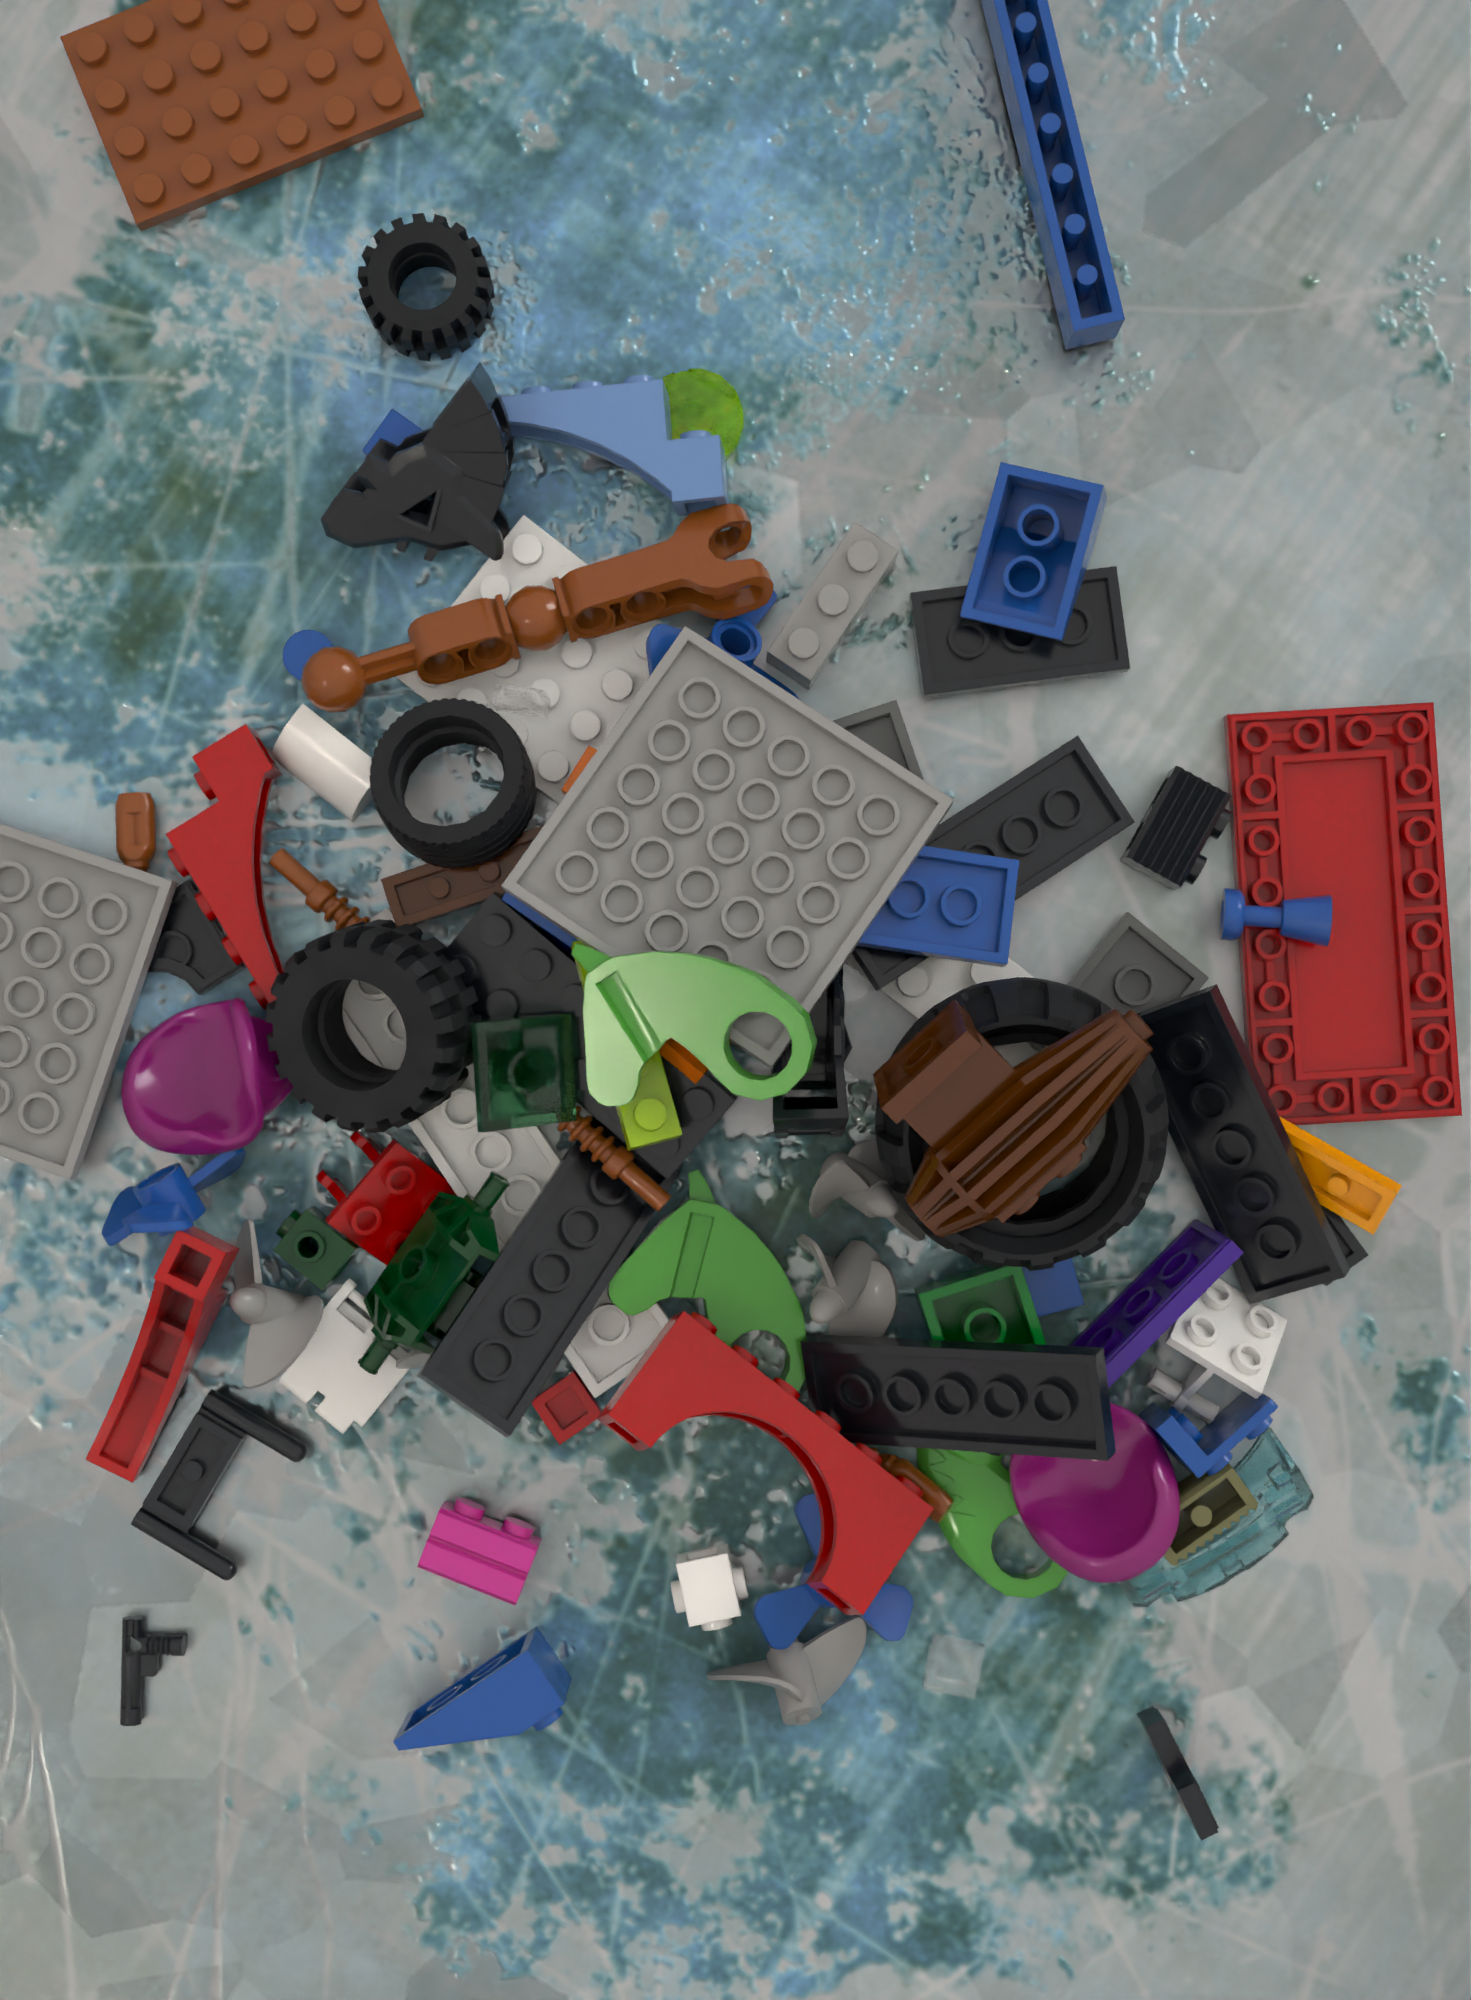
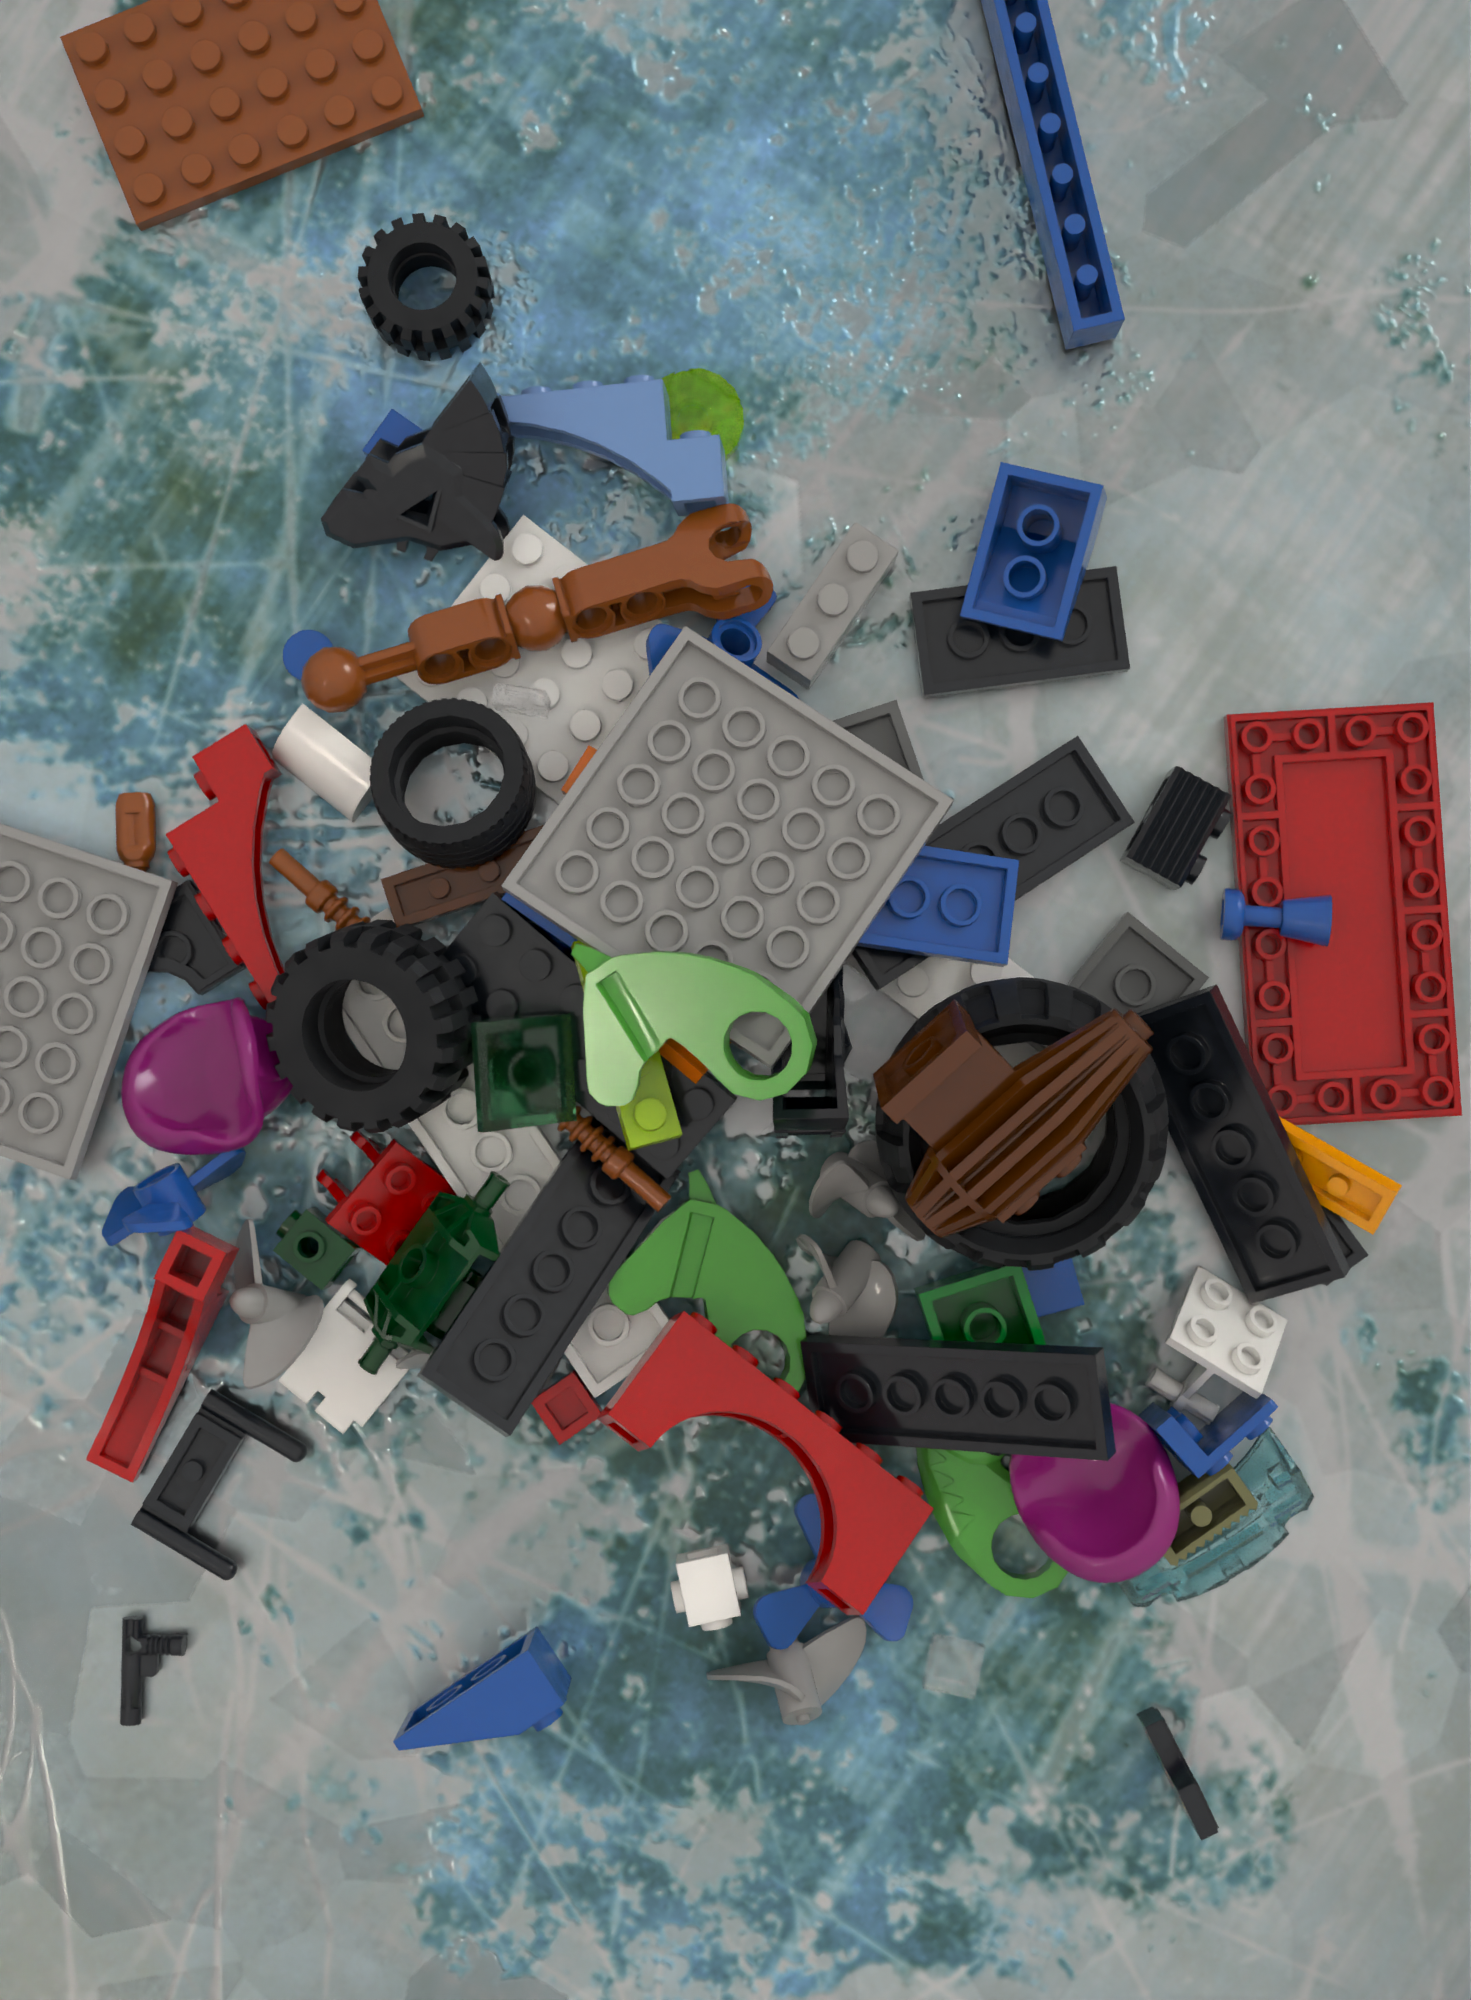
dark pink brick [417,1497,542,1606] -> none
dark orange piece [871,1447,954,1523] -> none
dark purple tile [1068,1219,1244,1389] -> none

